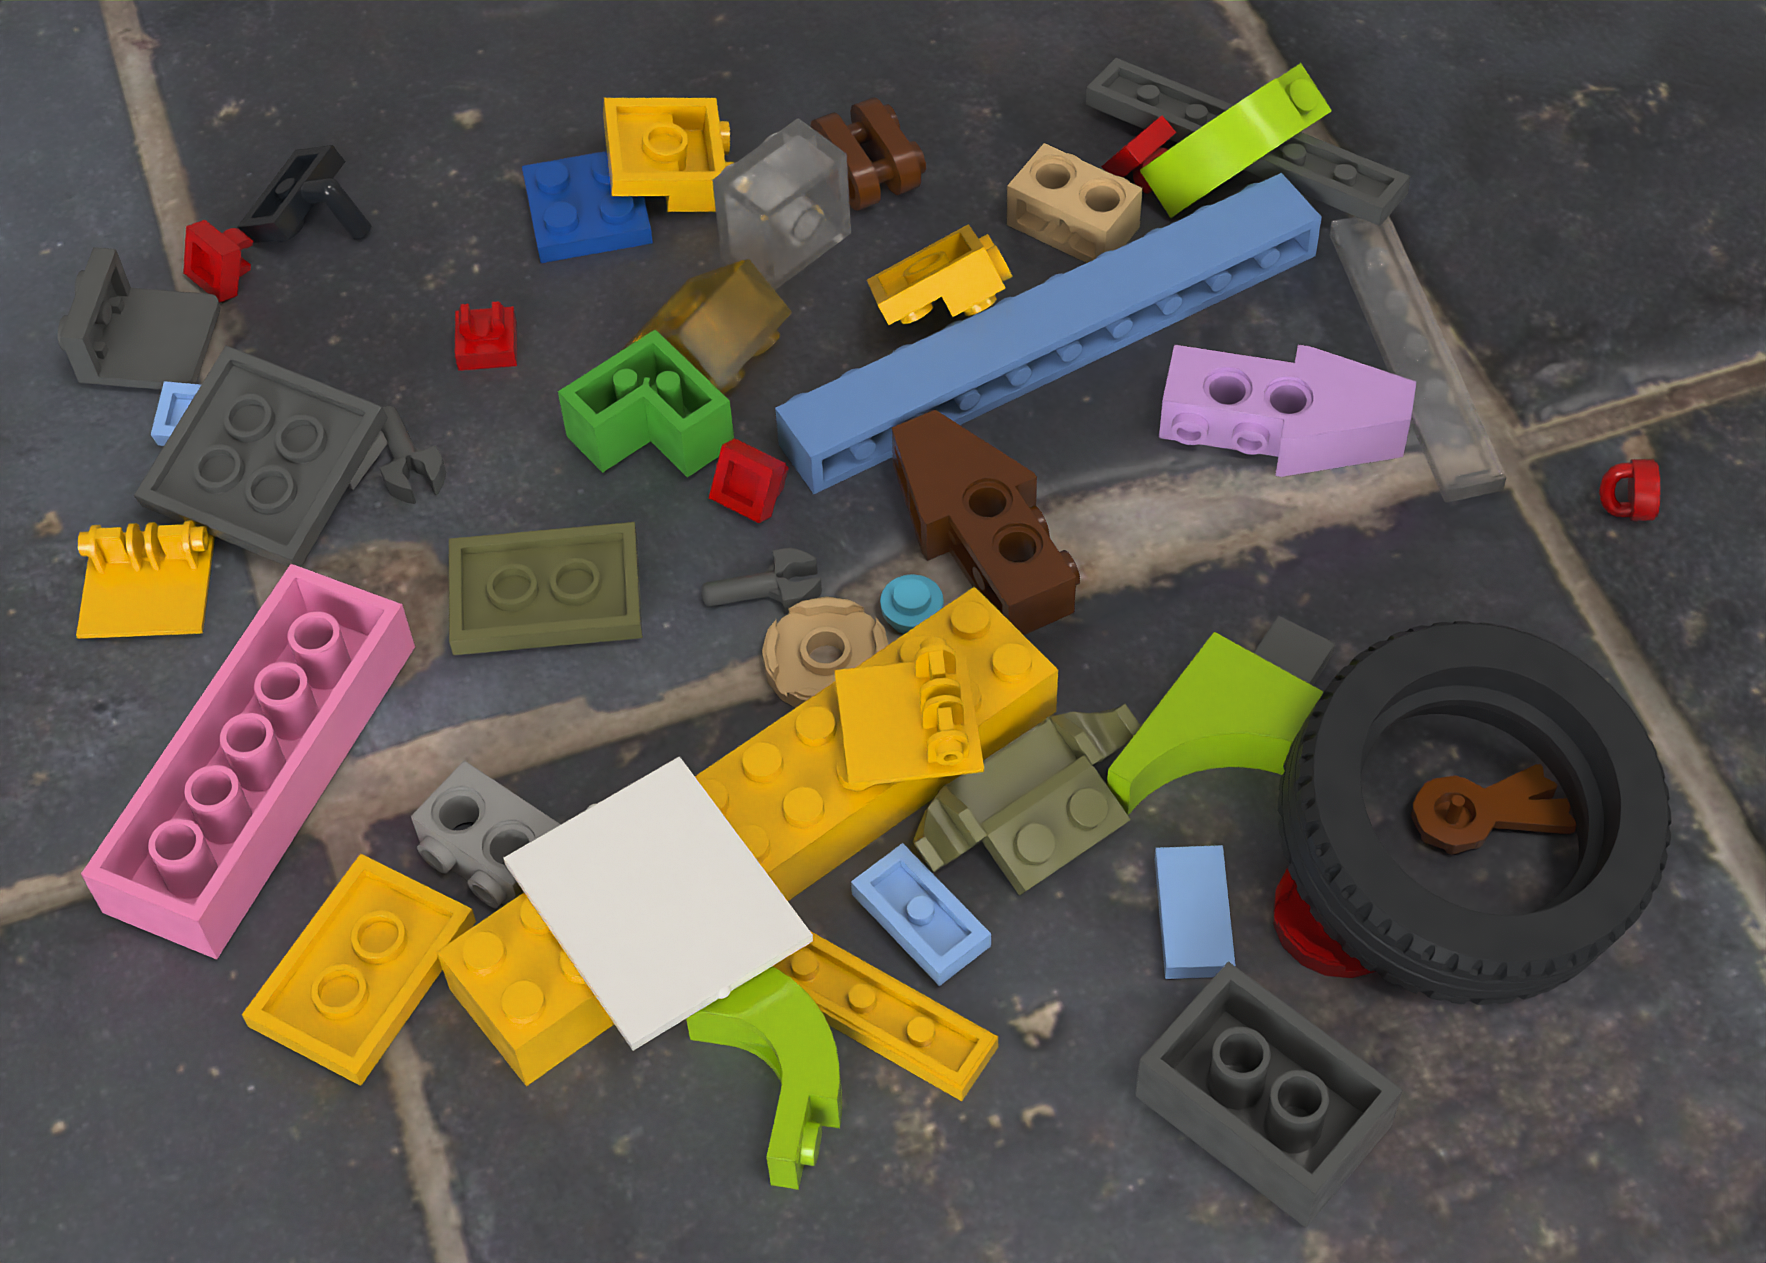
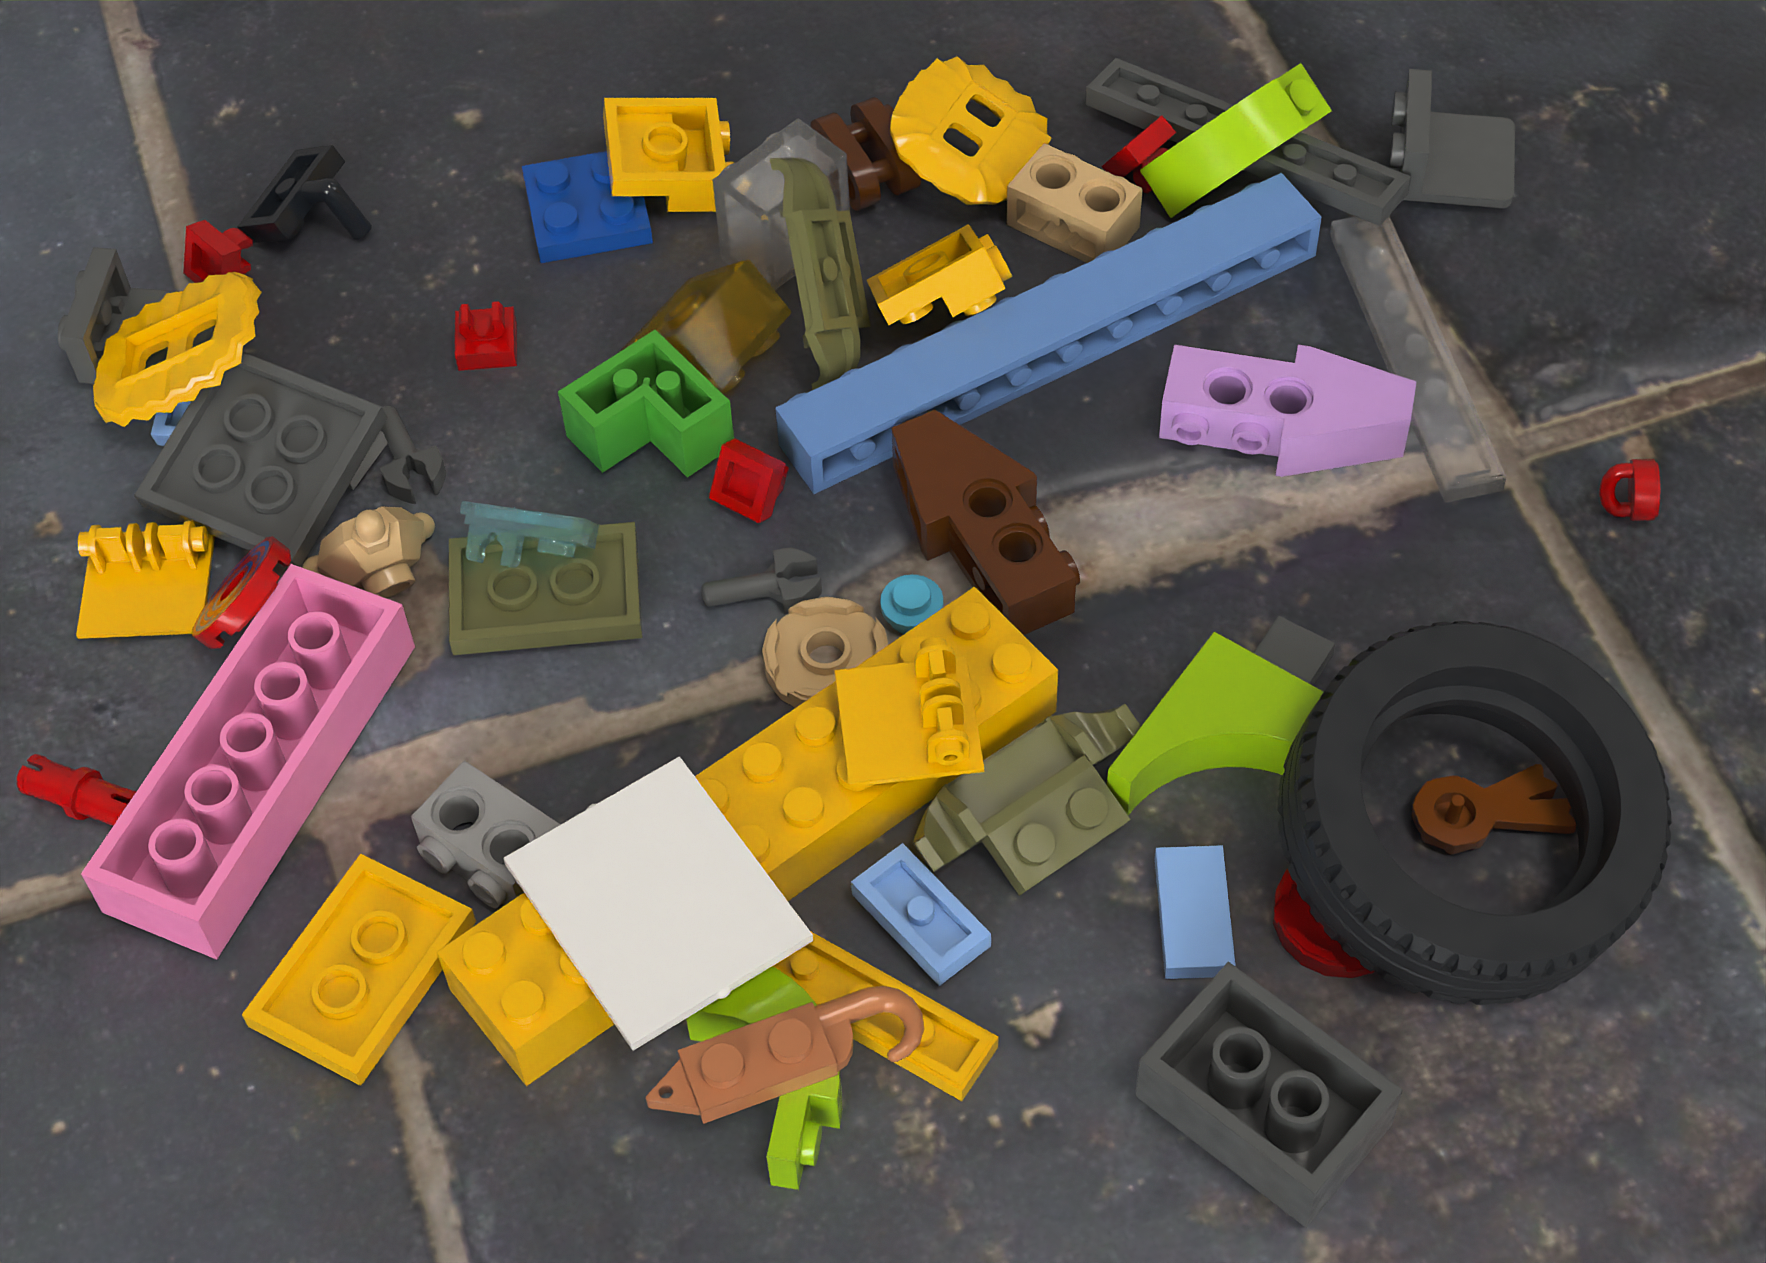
none -> red pin [17,754,137,826]
none -> yellow piece [93,272,262,427]
none -> red tile [192,536,291,649]
none -> tan rock [302,506,435,598]
none -> clear light blue plate [460,501,599,568]
none -> nougat plate [646,986,924,1124]
none -> olive plate [770,158,871,390]
none -> yellow piece [890,56,1052,205]
none -> dark grey bracket [1389,69,1515,208]

